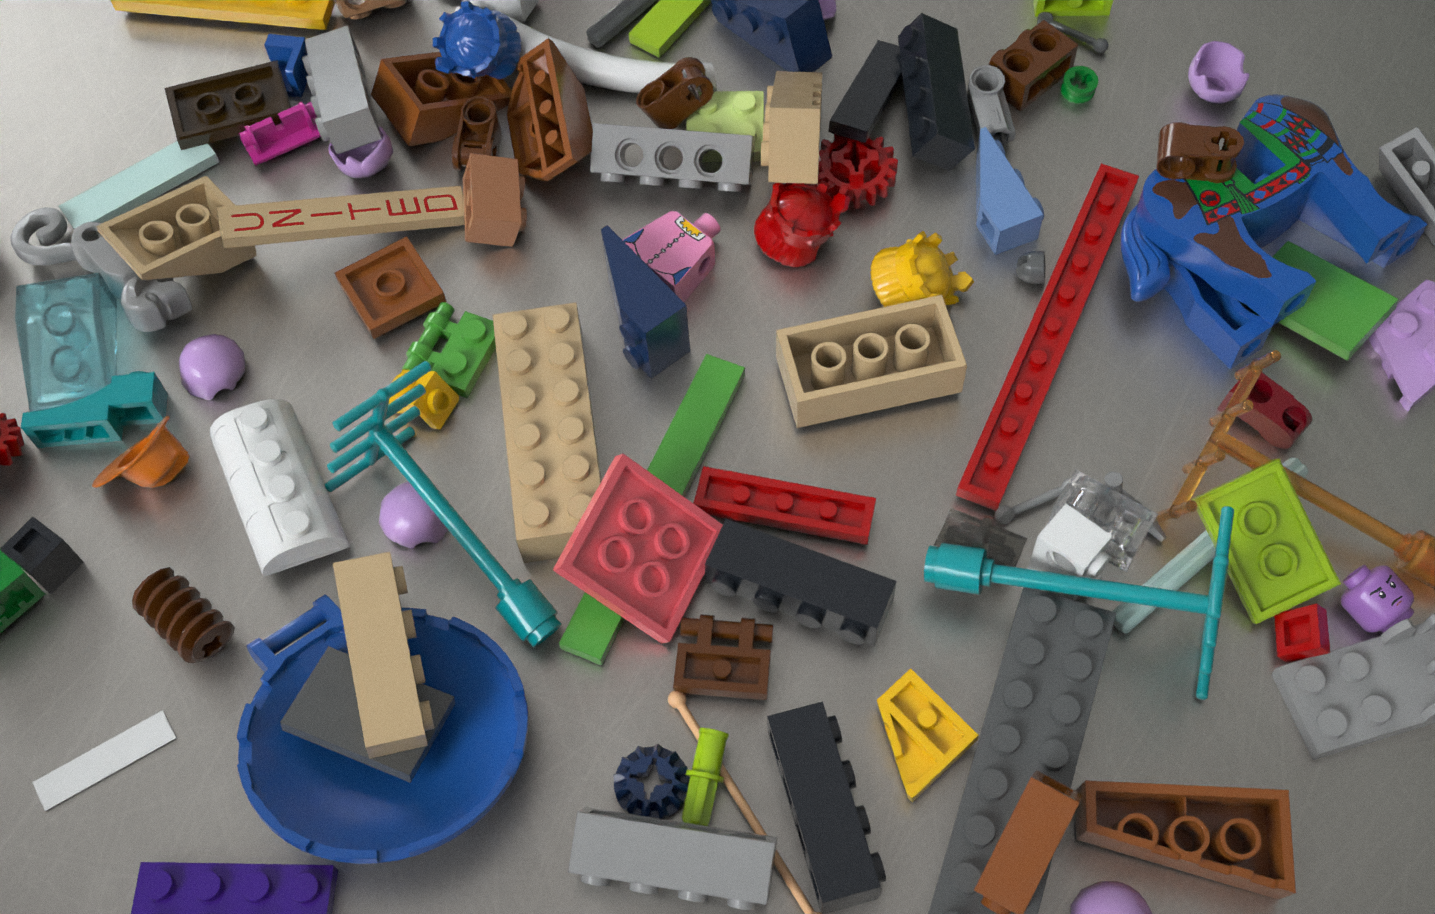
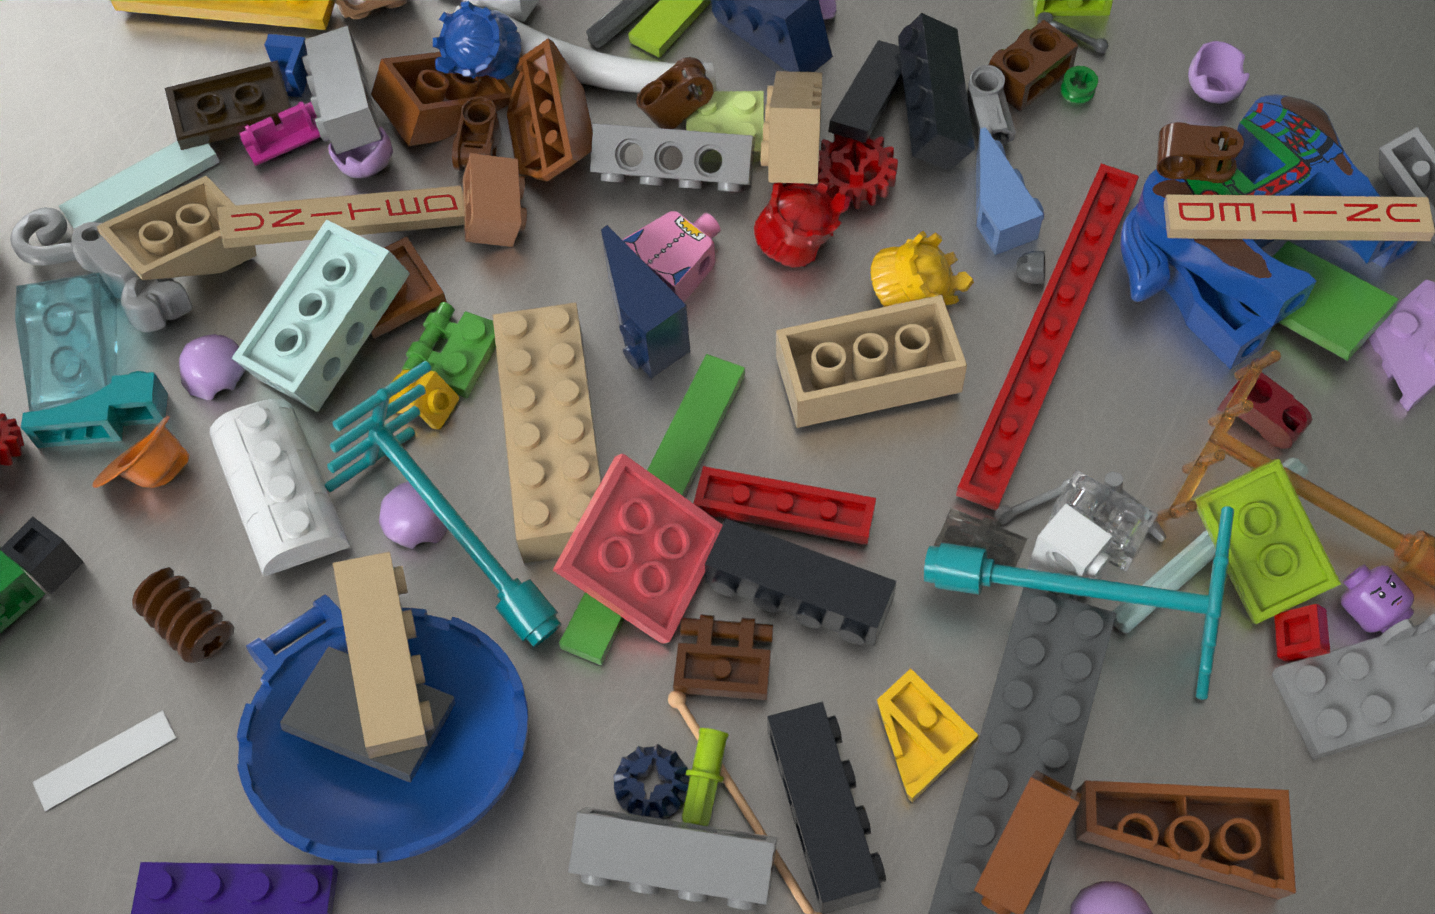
none -> light aqua brick [232,220,410,412]
none -> tan tile [1164,194,1435,241]

